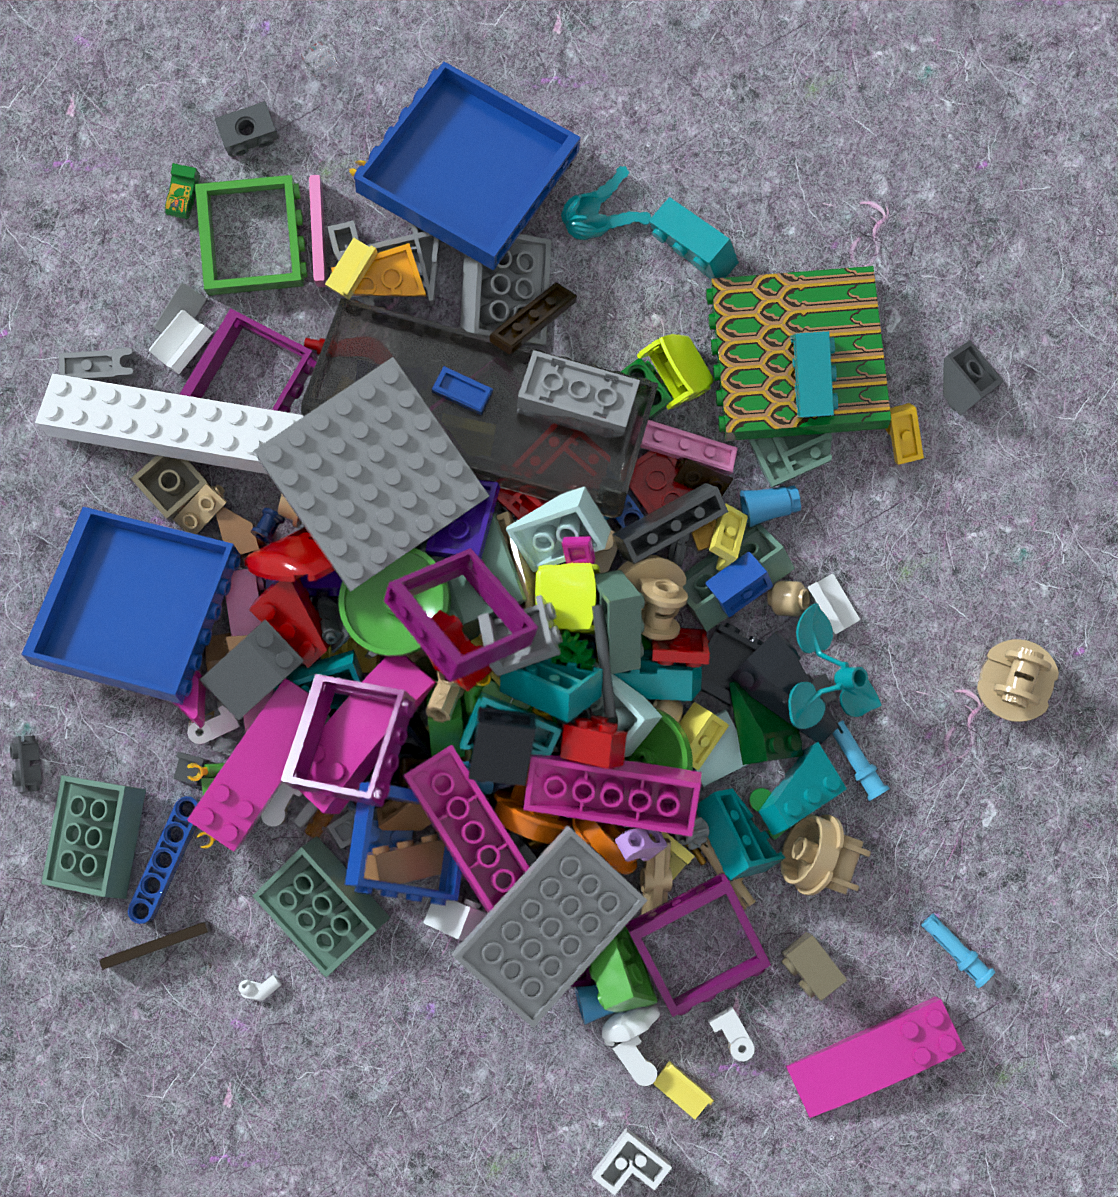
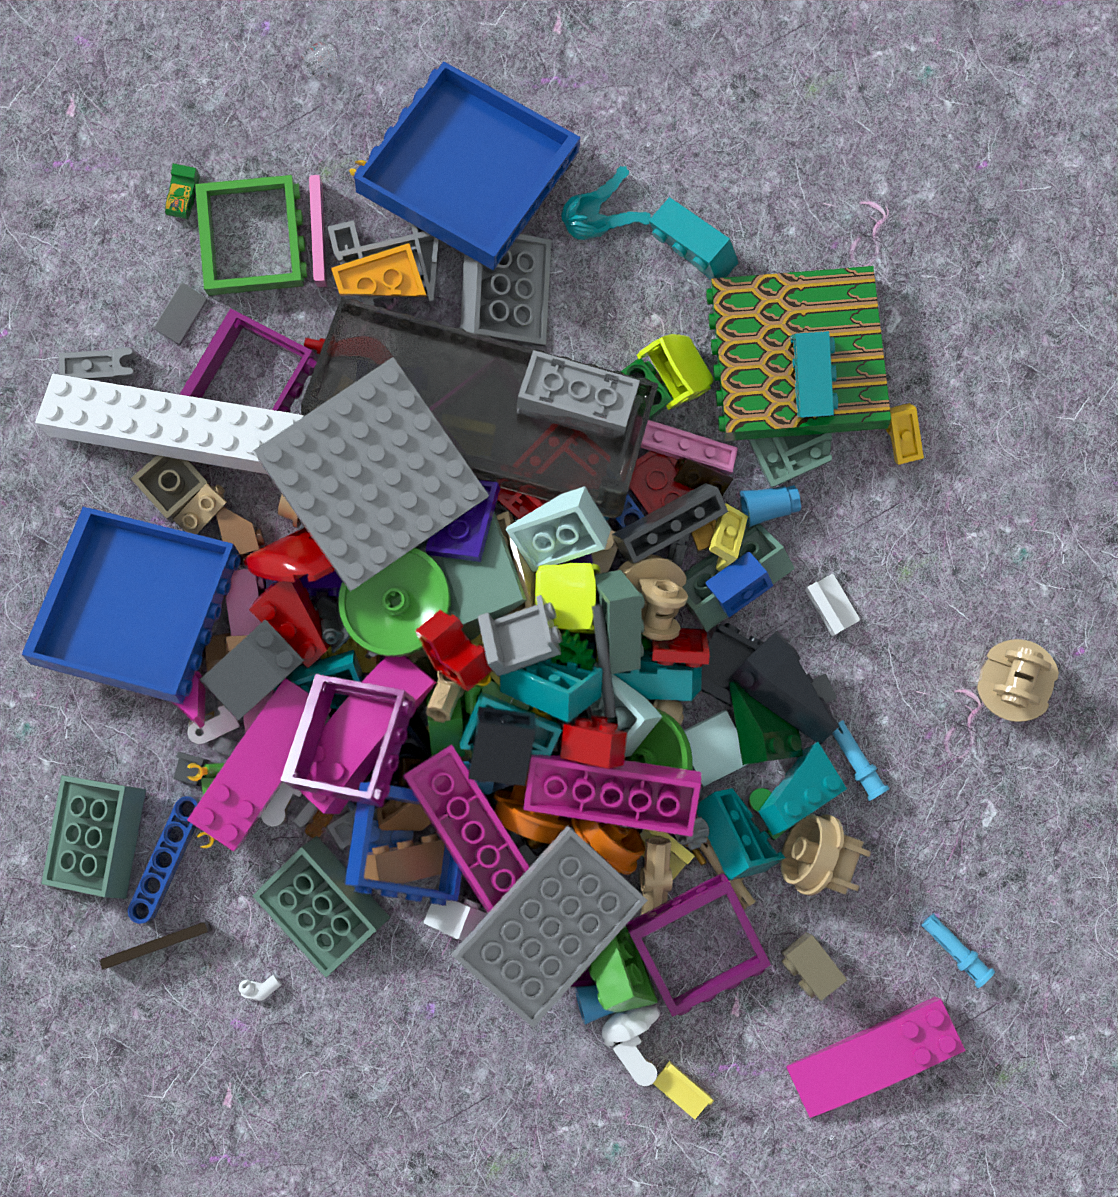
dark grey hinge [10,735,42,793] -> none
white panel [149,310,213,374] -> none
dark grey brick [214,101,279,156] -> none
dark blue bush [250,507,285,544] -> none
light yellow panel [325,238,378,300] -> none
magenta window [384,548,538,683] -> none
blue tile [432,366,493,415] -> none
dark brown tile [489,282,577,355] -> none
dark pink tile [562,536,595,564] -> none
white brick [592,1128,672,1195] -> none
lavender leg [615,828,668,861] -> none
light yellow panel [679,702,729,771] -> none
white leg [708,1006,754,1062] -> none
tan head [767,581,810,617] -> none
teal plant [789,603,882,729] -> none
dark grey slope [943,340,1004,416] -> none

